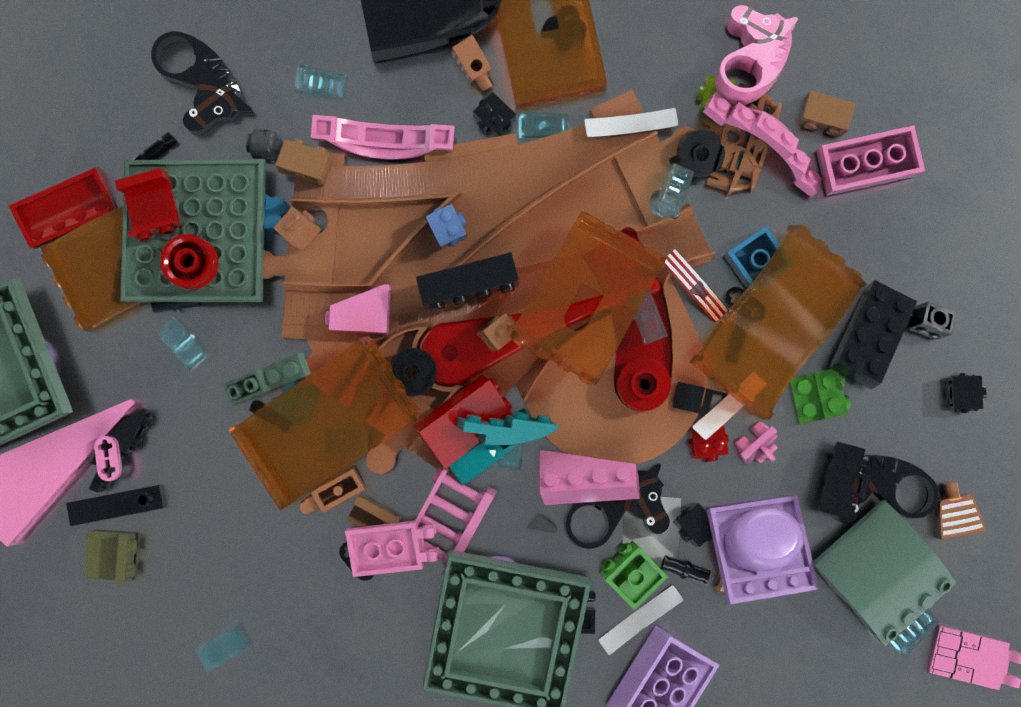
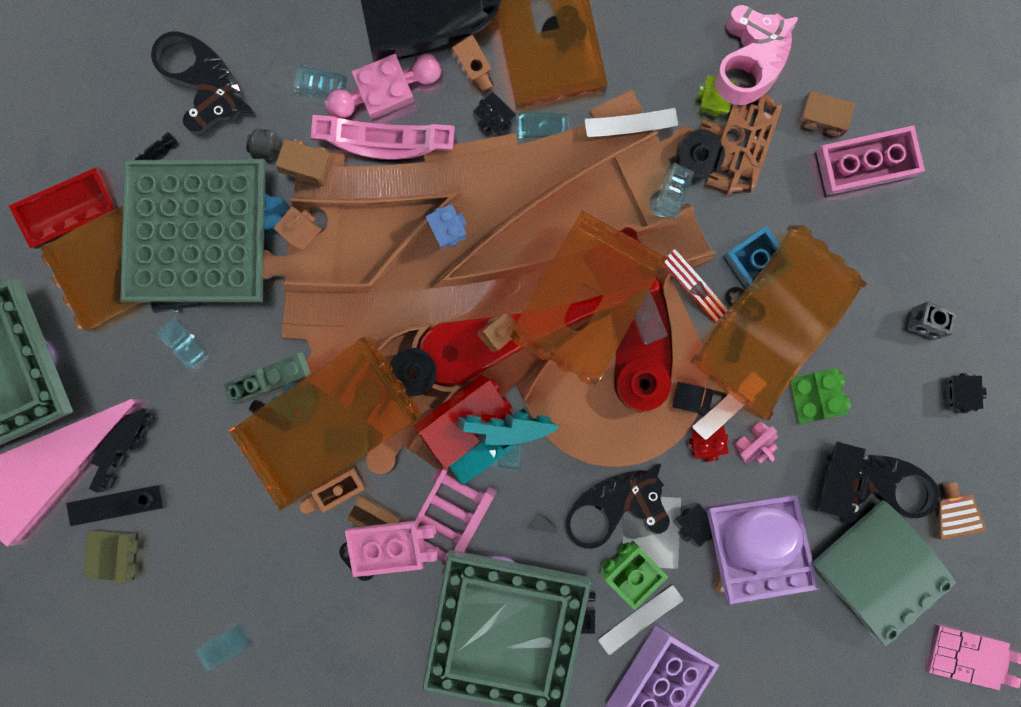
bright pink beam [94,436,122,481] -> none
red panel [115,168,181,241] -> none
red wheel [160,234,219,290] -> none
bright pink slope [325,284,391,334] -> none
black brick [416,252,519,312] -> none
bright pink wedge [540,450,640,505] -> none
black pin [661,555,711,585] -> none
bright pink piece [703,93,823,197] -> none
black brick [829,280,917,390] -> none
clear light blue slope [890,609,940,655] -> none
none -> bright pink brick [325,54,442,121]

